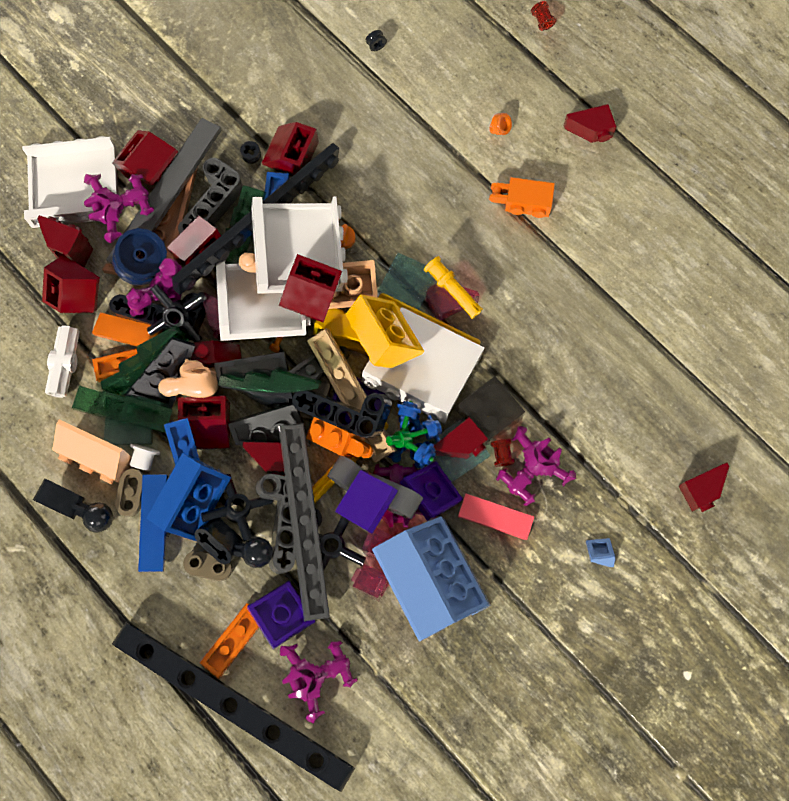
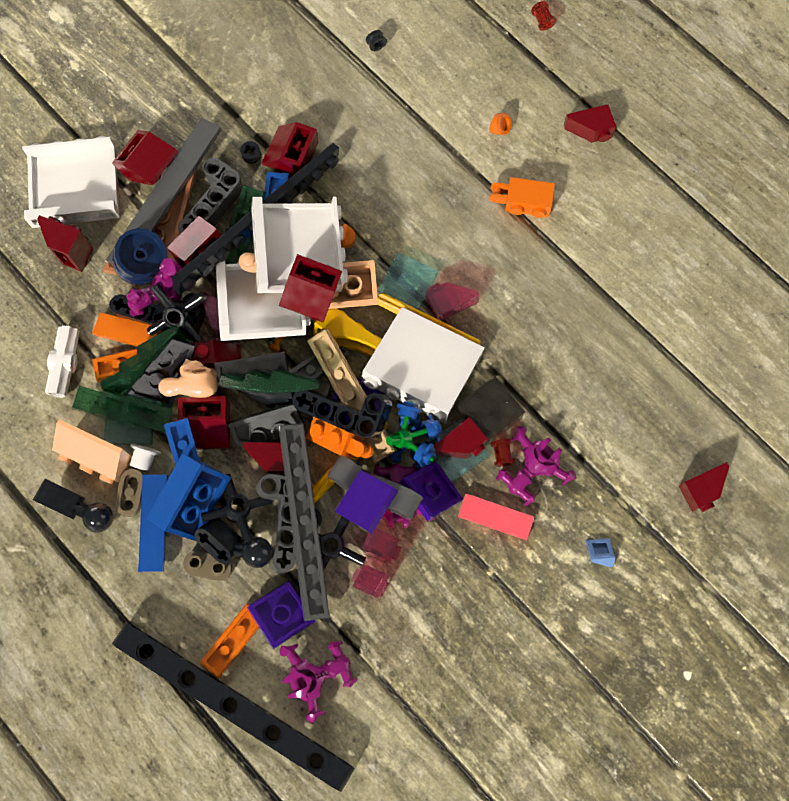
dark red slope [42,255,100,313] -> none
magenta piece [84,174,154,244] -> none
yellow slope [345,294,424,368] -> none
medium blue slope [372,516,491,642] -> none
yellow pin [424,256,483,319] -> none

